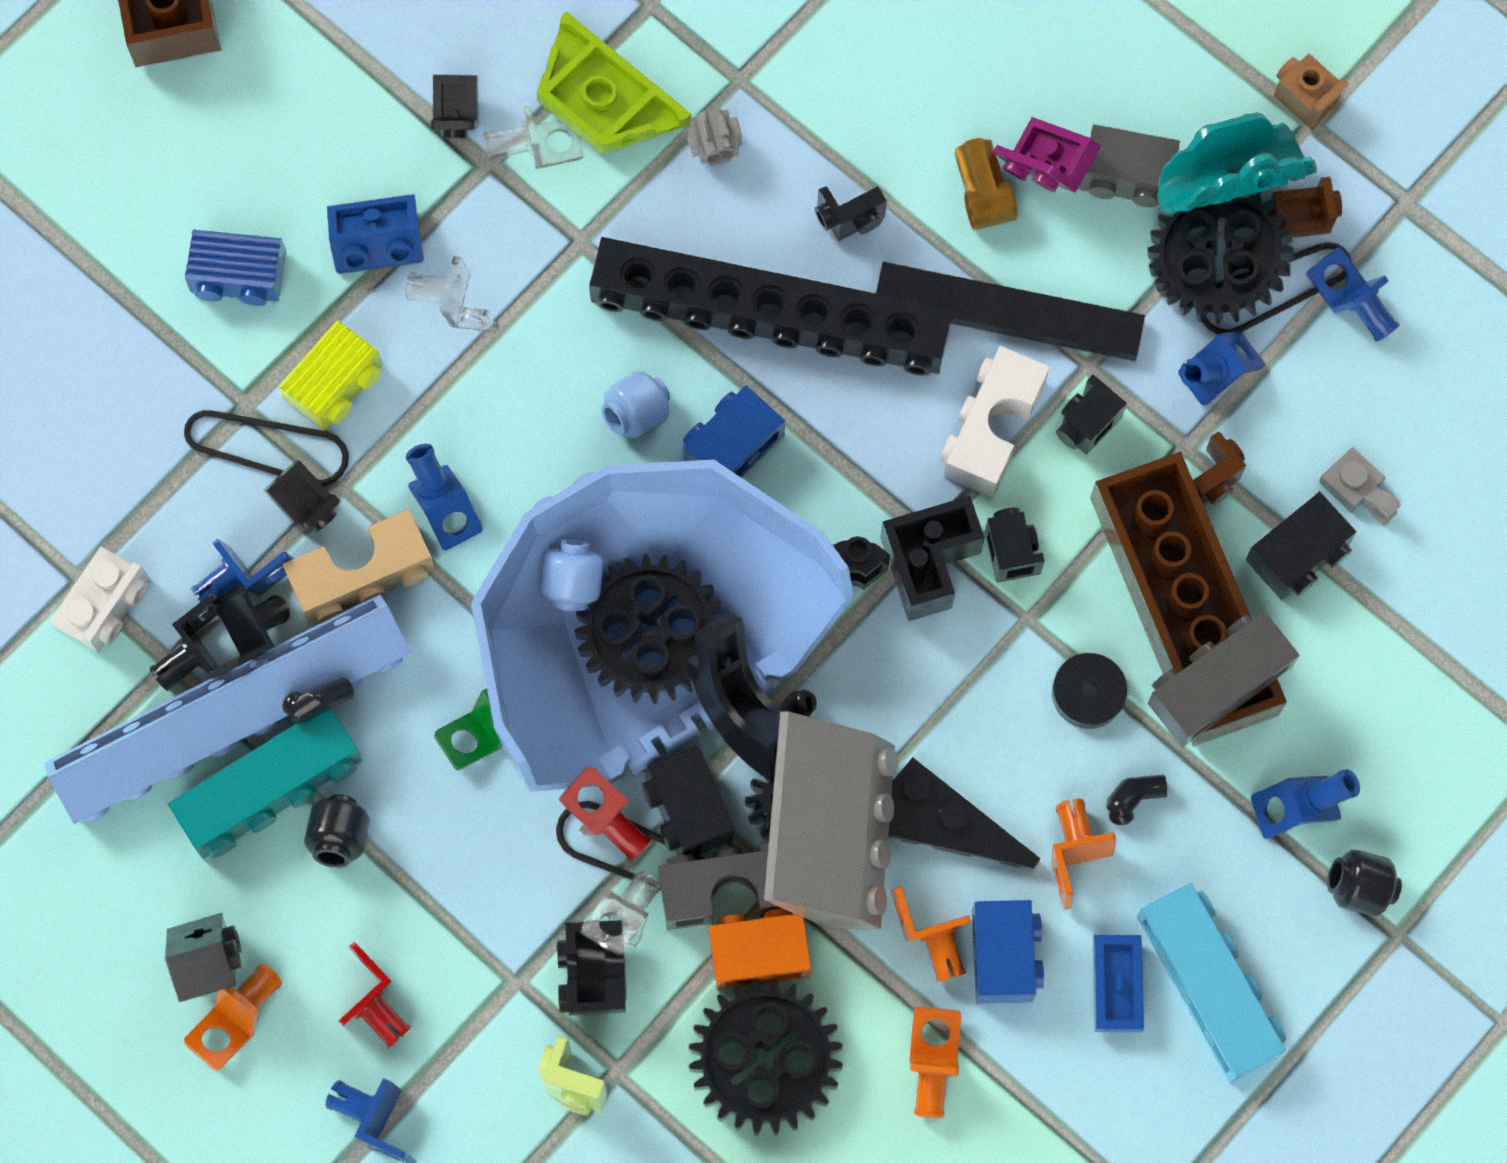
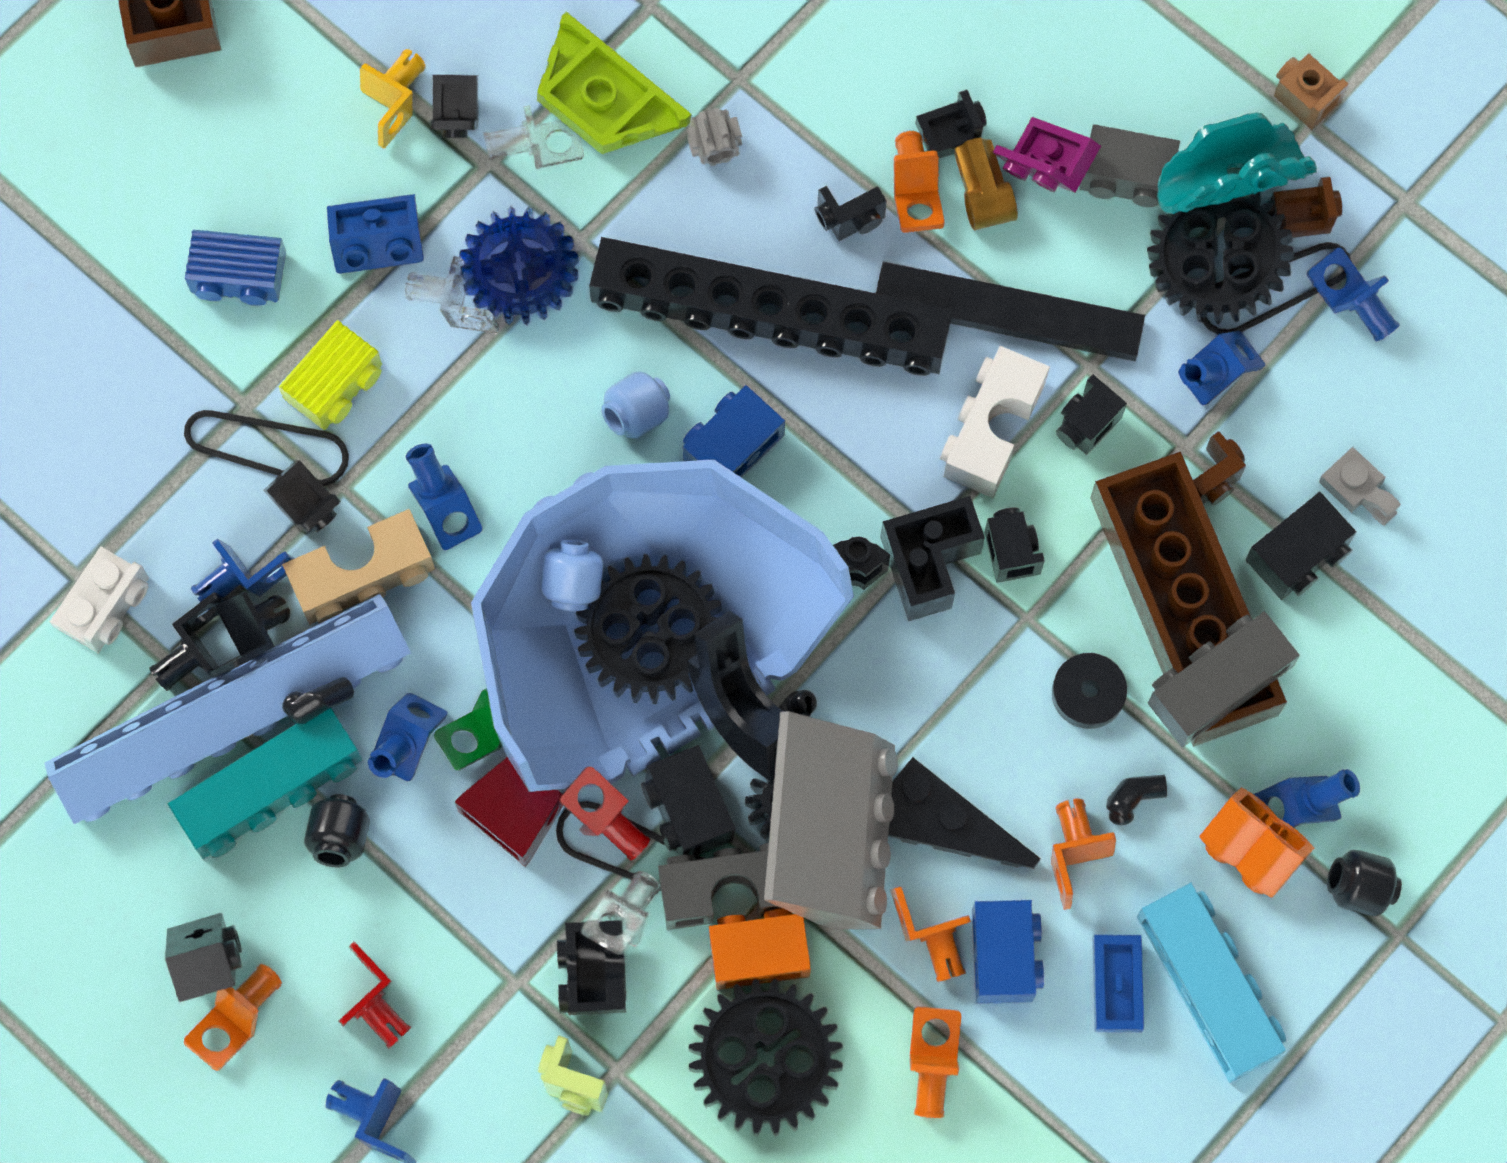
none -> yellow bracket [360,49,426,149]
none -> blue bracket [368,693,448,781]
none -> dark red torso [455,757,563,867]
none -> clear blue gear [458,206,579,326]
none -> orange bracket [893,131,944,233]
none -> black bracket [915,89,987,158]
none -> orange brick [1199,787,1314,898]

